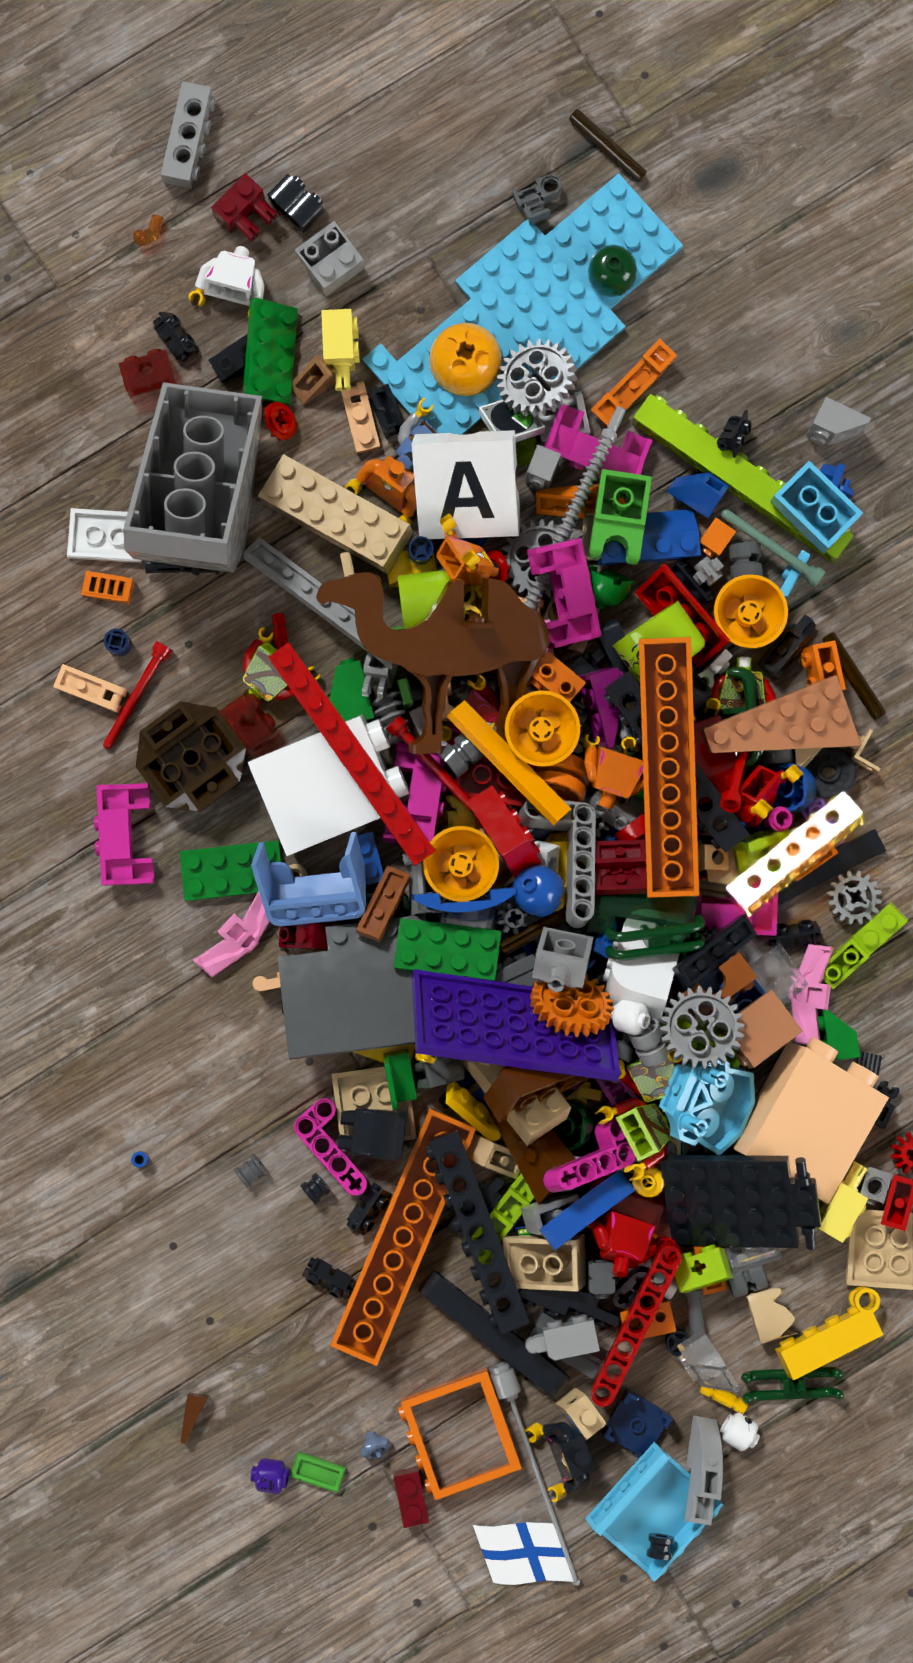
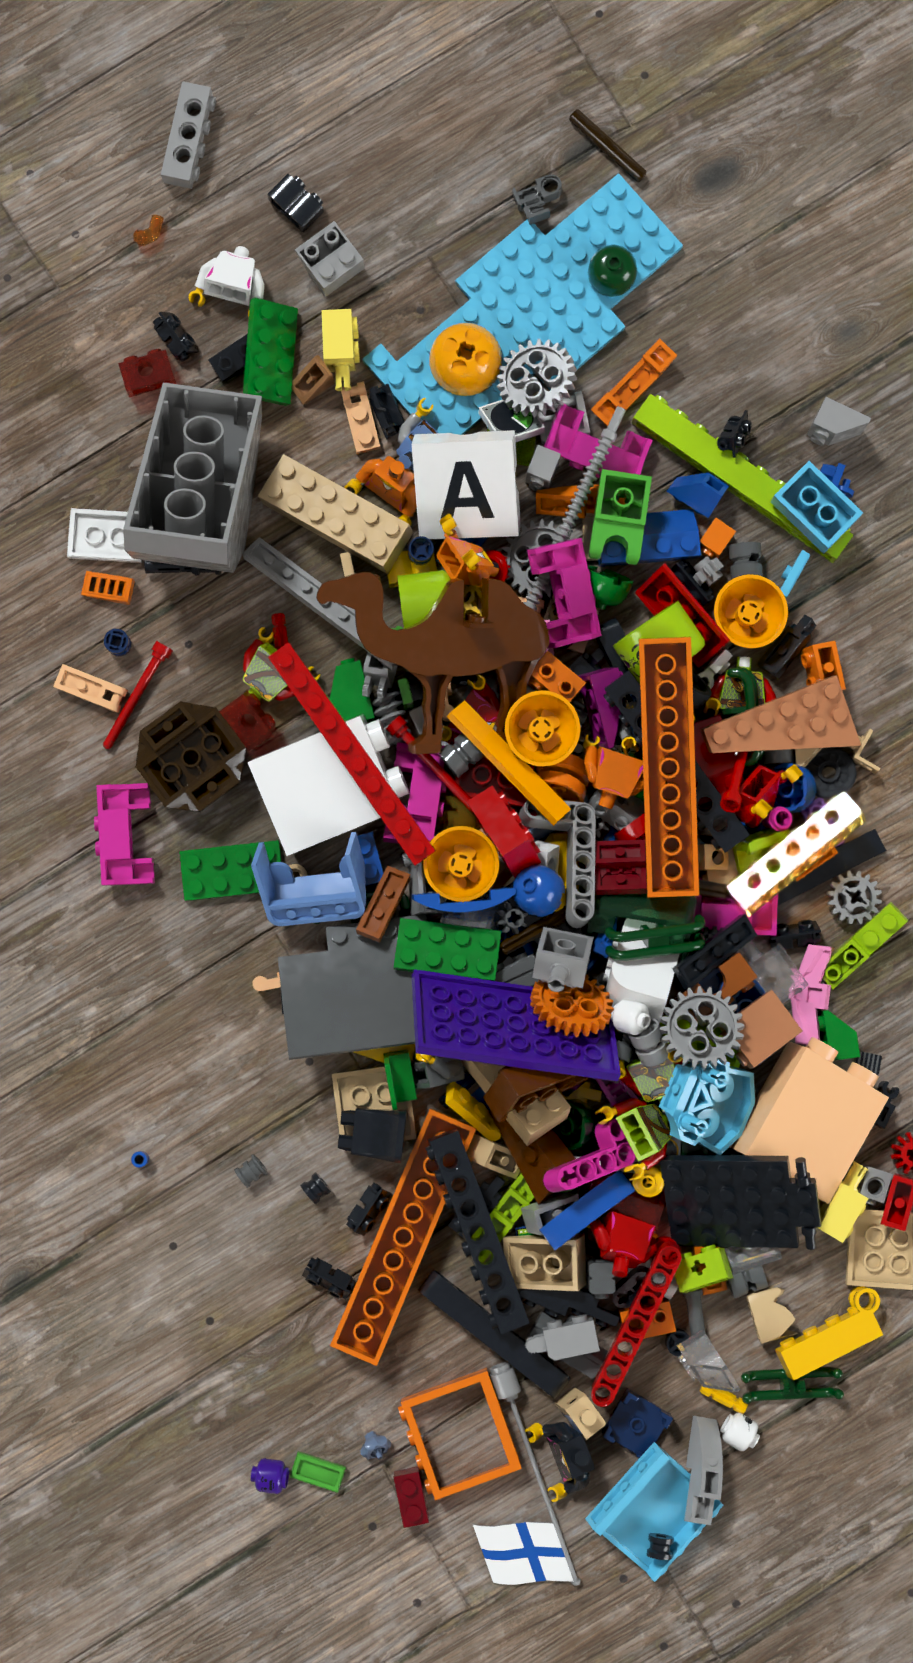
reddish brown piece [180,1392,209,1443] -> none
bright pink plate [193,891,270,977] -> none
dark red brick [211,173,278,242] -> none
red gear [262,402,297,441] -> none
dark red slope [279,923,336,950] -> none
dark pink beam [294,1098,368,1195] -> none
sand green piece [721,509,826,588] -> none
dark brown axle [823,632,886,720] -> none

